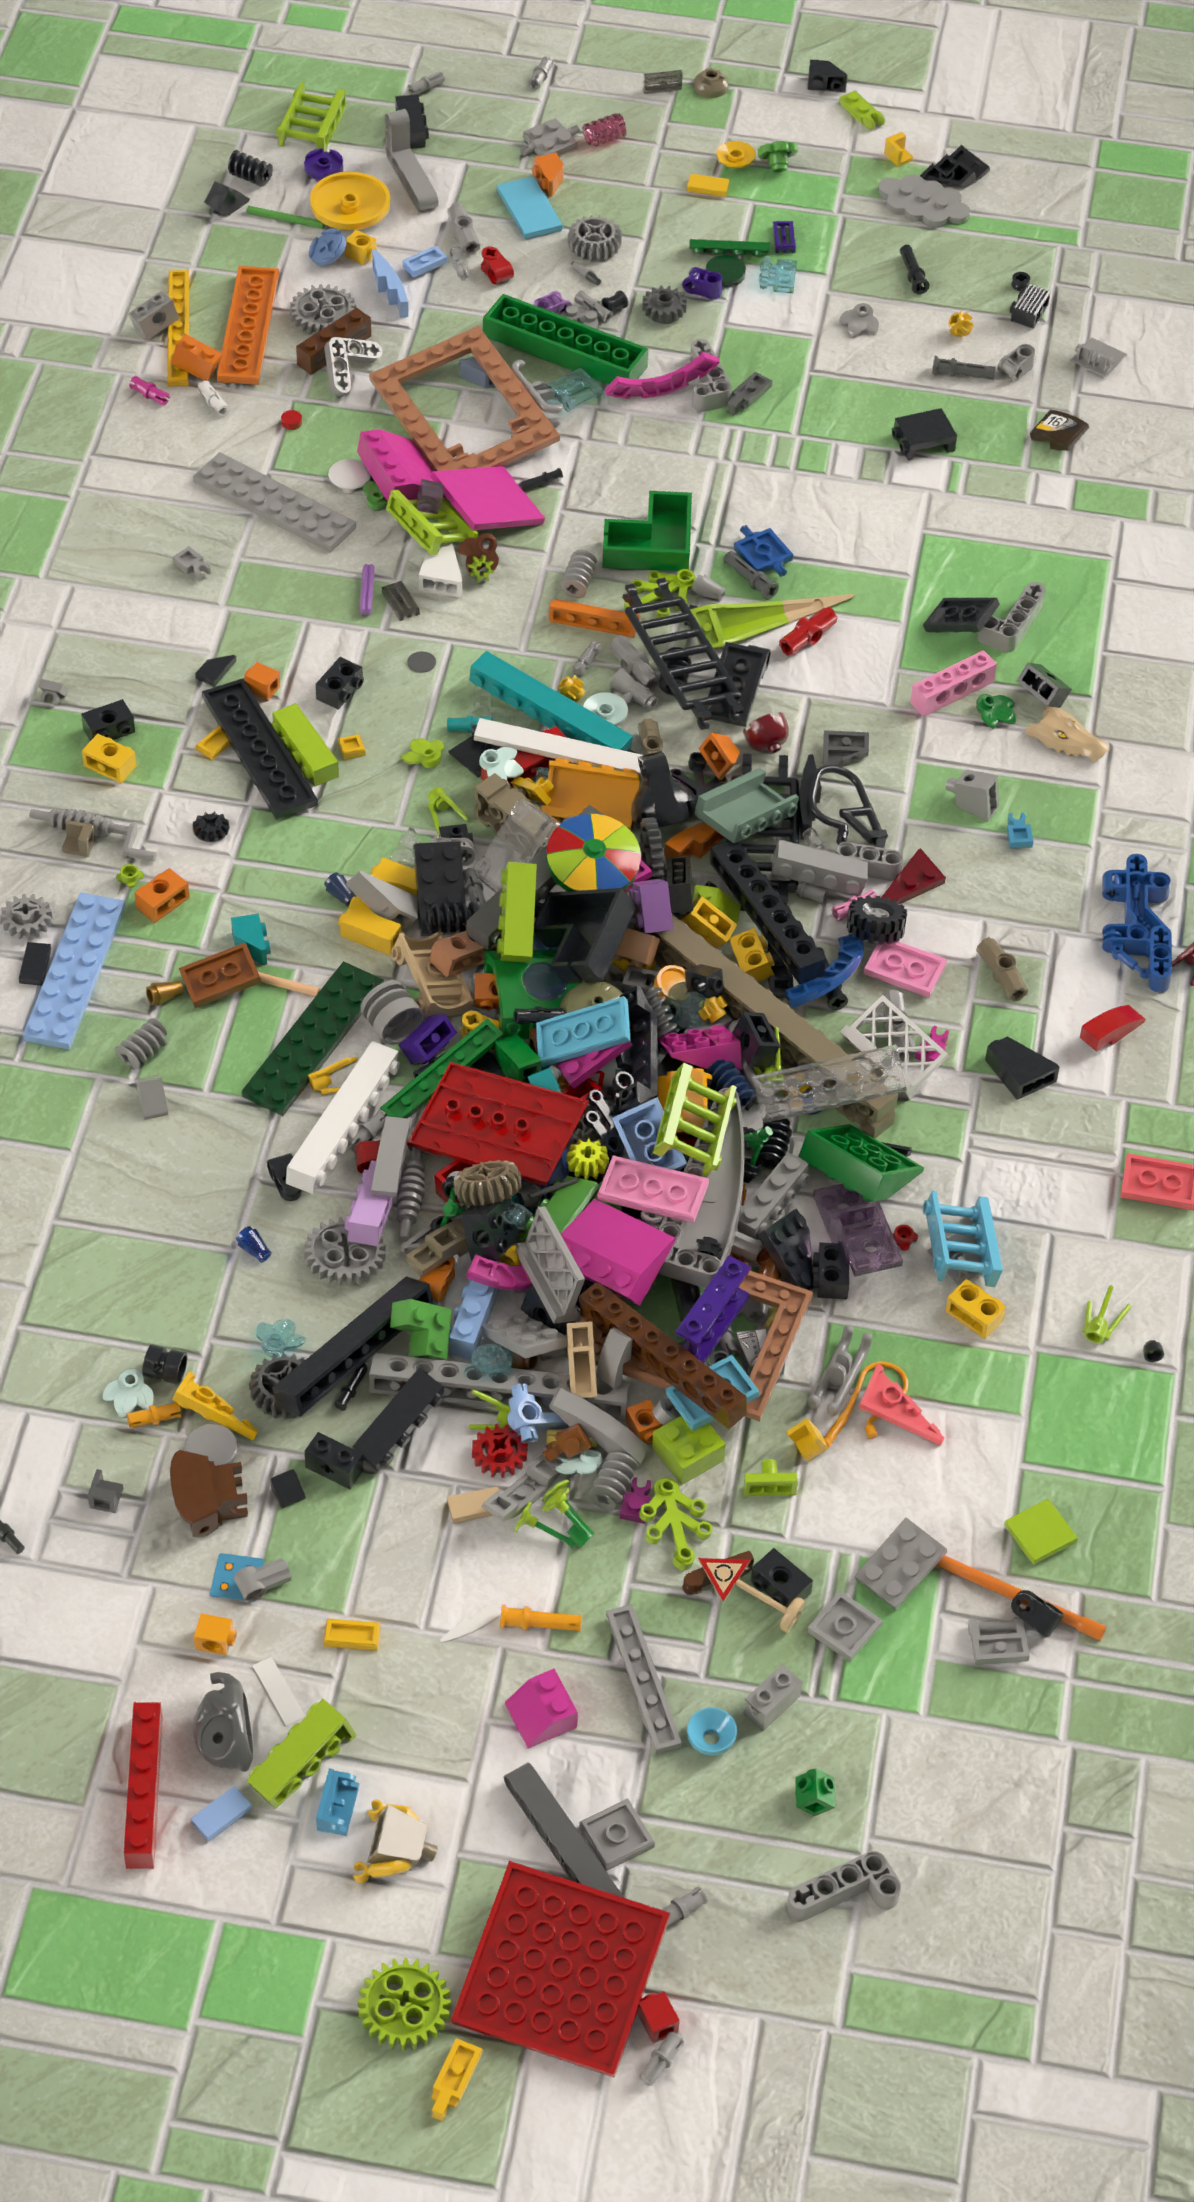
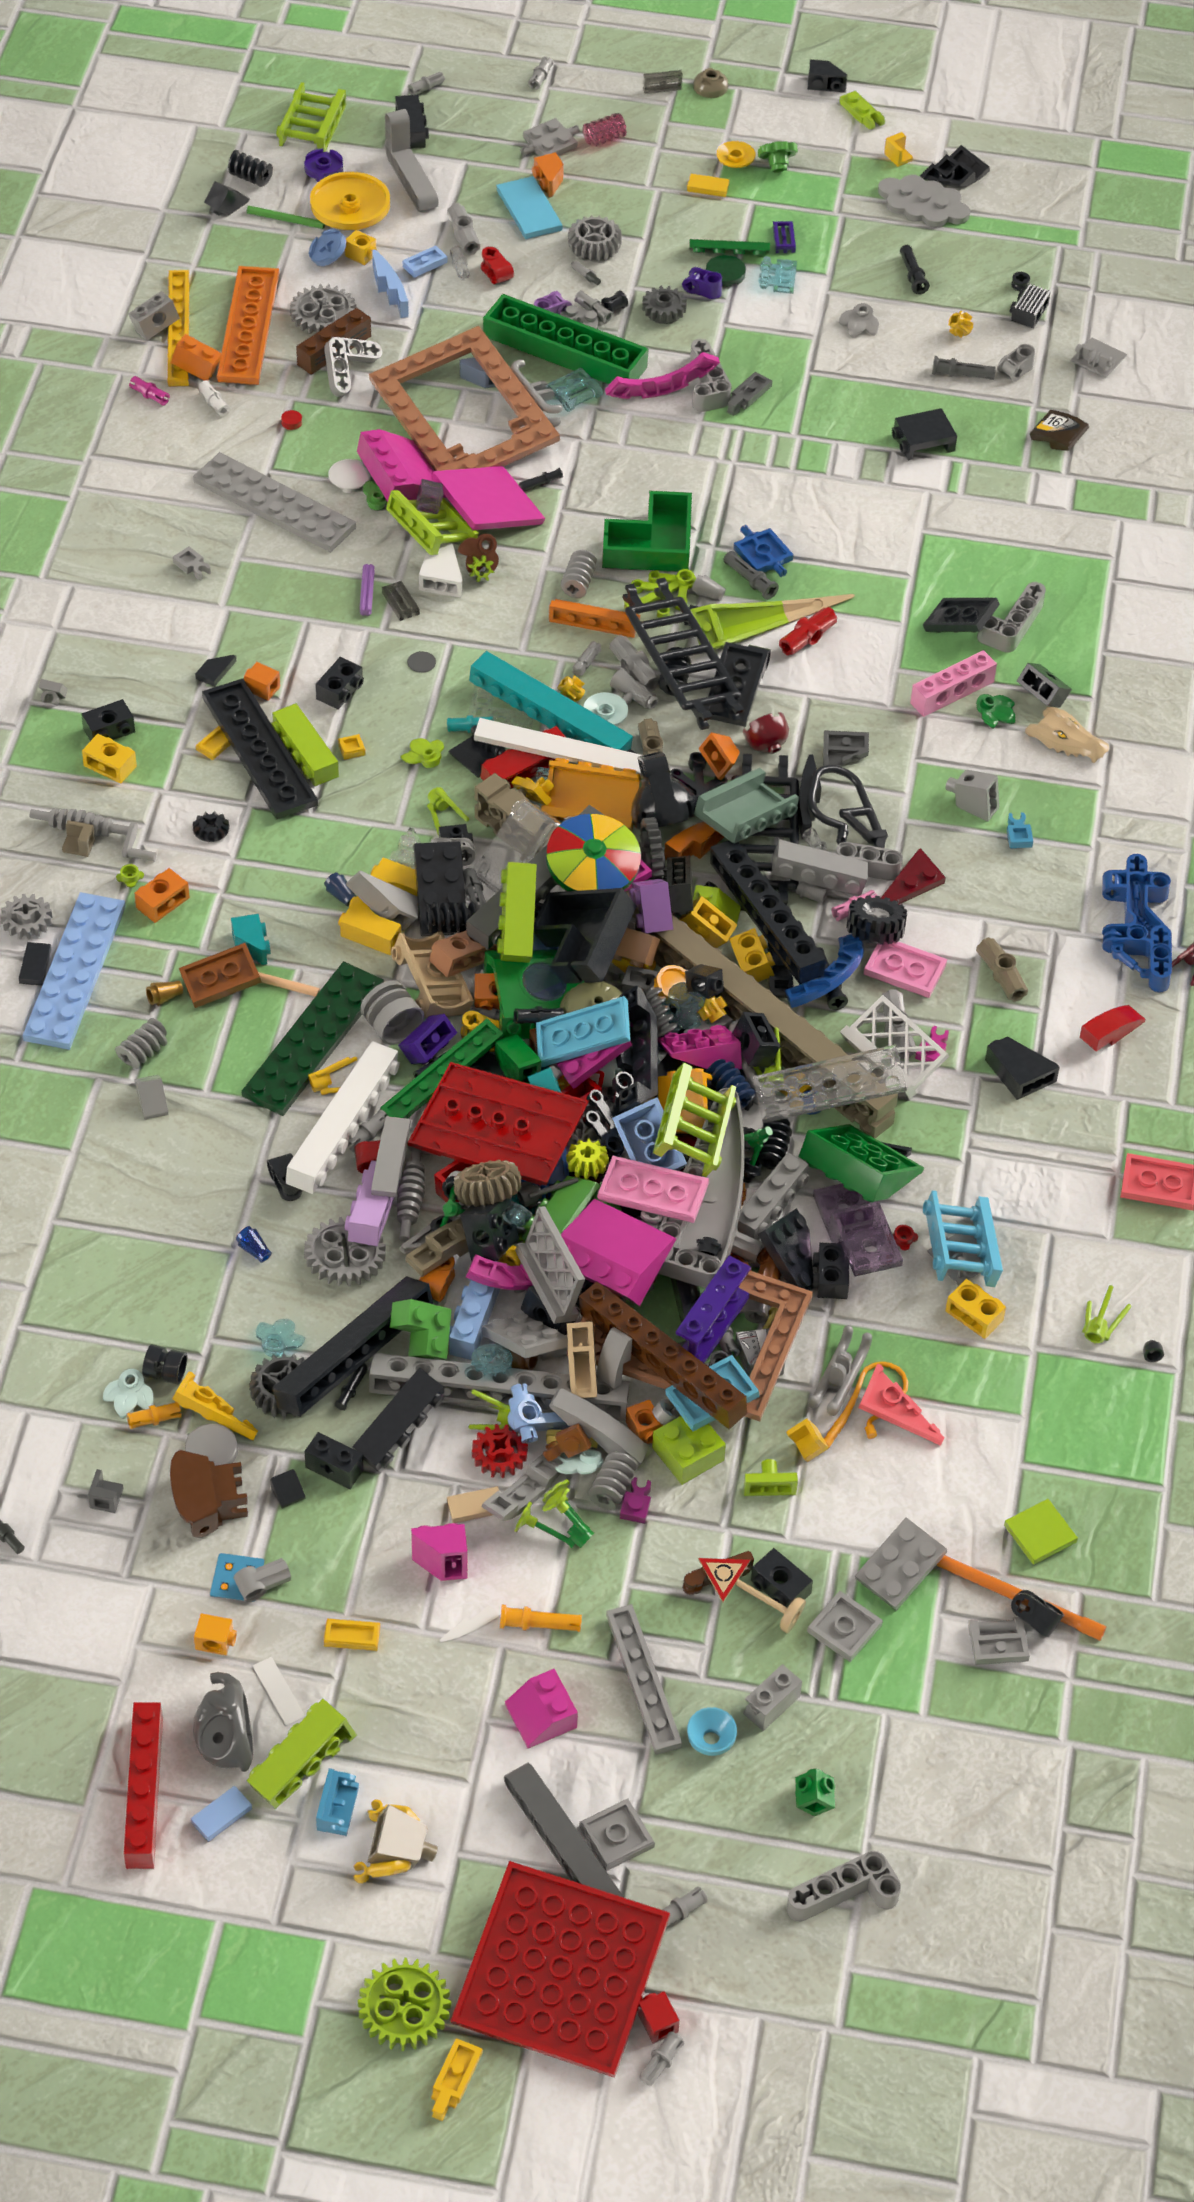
light aqua plate [479,747,524,780] -> none
lime plant [639,1478,713,1570] -> none
none -> dark pink slope [411,1523,468,1581]

